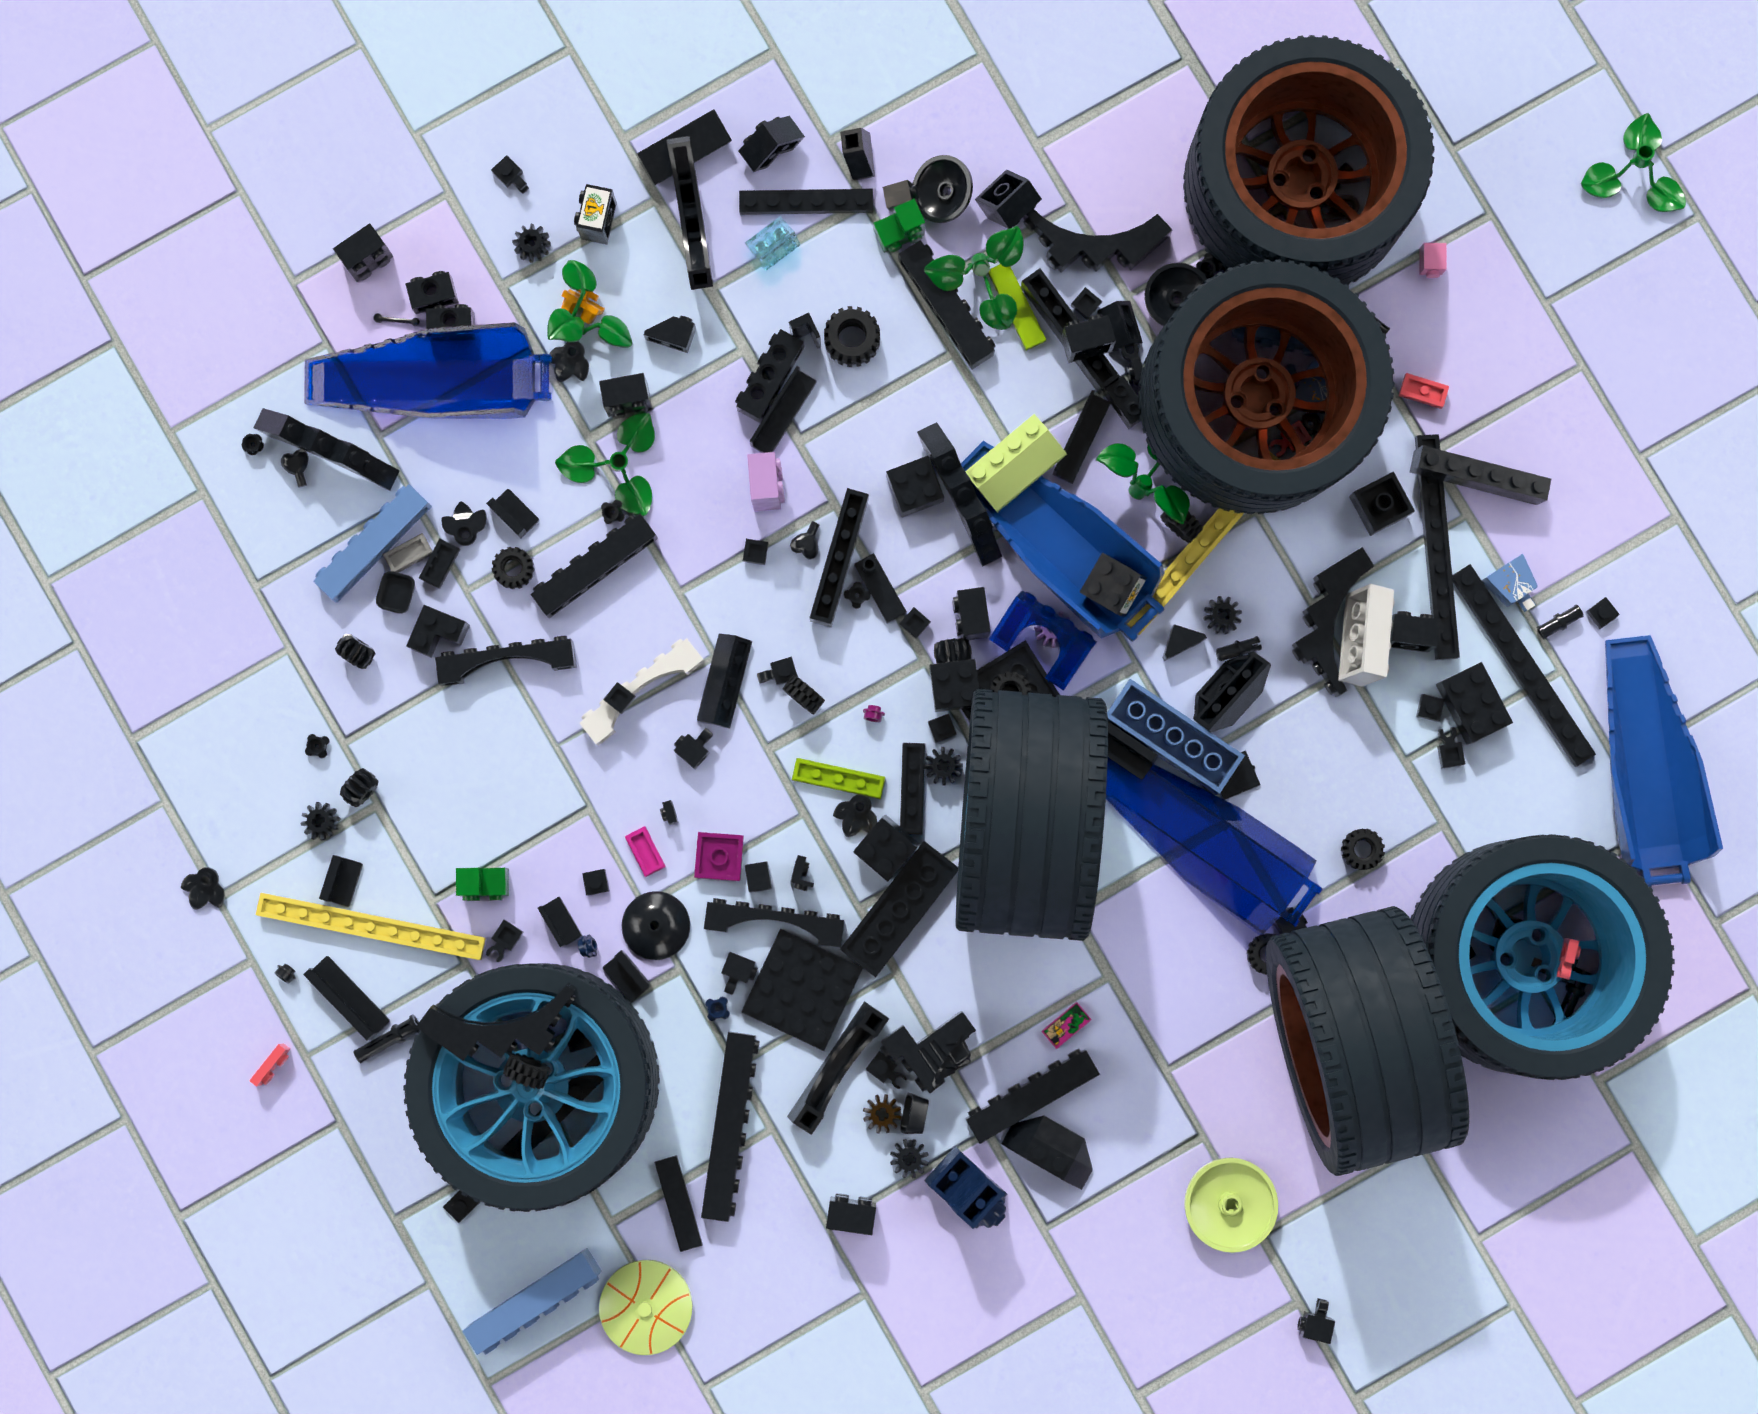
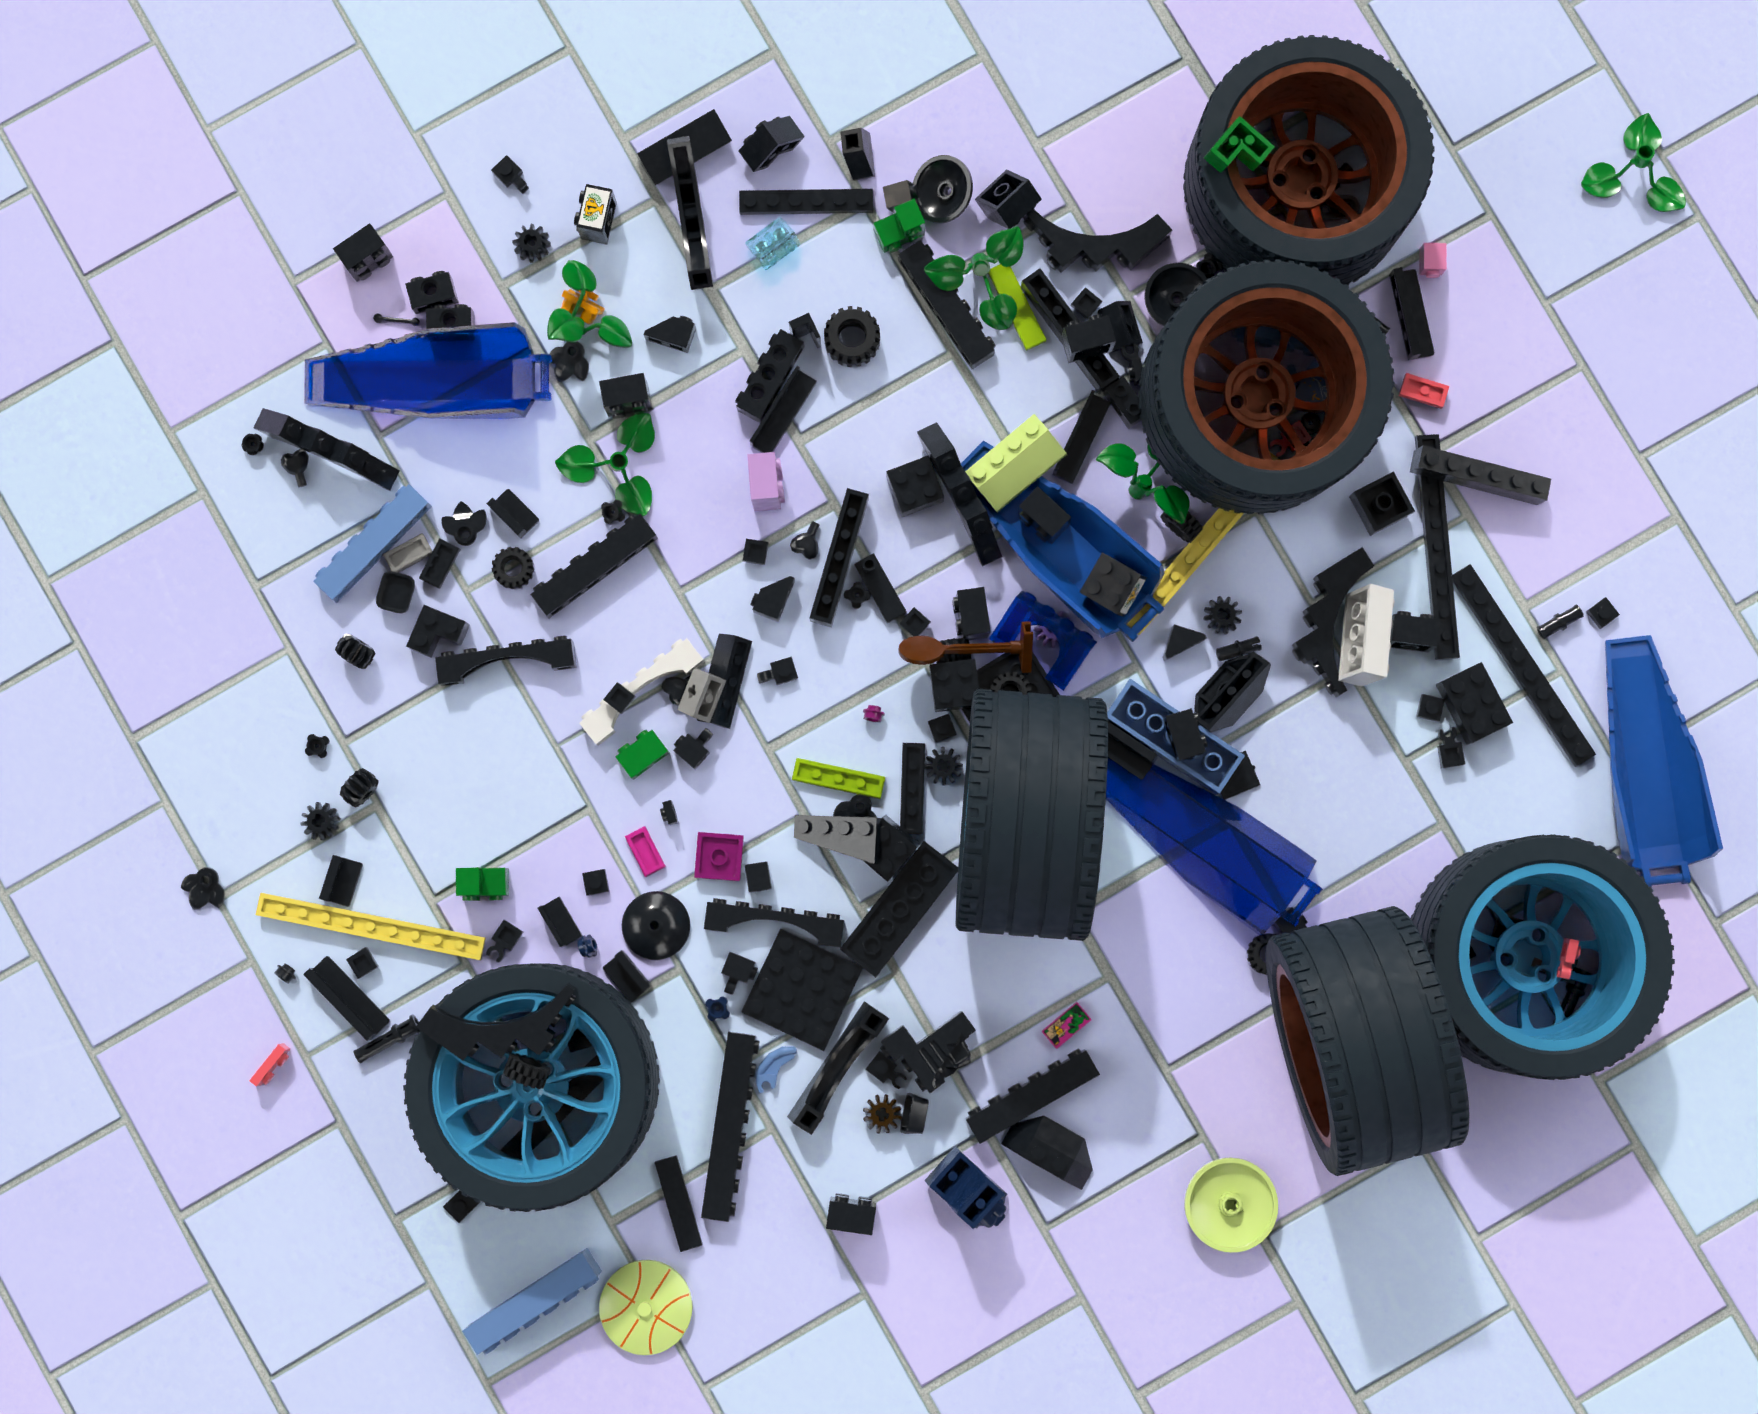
black tyre [782,675,825,715] -> none
black bracket [790,855,814,891] -> none
black gear [890,1139,929,1178] -> none
black brick [1297,1298,1335,1344] -> none
black tyre [1341,828,1385,870] -> none
medium blue torso [1482,554,1538,612] -> none
none -> black plate [346,947,379,979]
none -> green brick [615,729,670,780]
none -> black rock [661,675,691,705]
none -> light grey brick [677,668,726,723]
none -> black slope [750,576,795,622]
none -> medium blue piece [756,1047,797,1093]
none -> wing [794,815,881,864]
none -> reddish brown piece [898,621,1033,673]
none -> black brick [1018,486,1071,544]
none -> black brick [1163,708,1208,762]
none -> green brick [1203,116,1275,173]
none -> black panel [1389,267,1435,360]

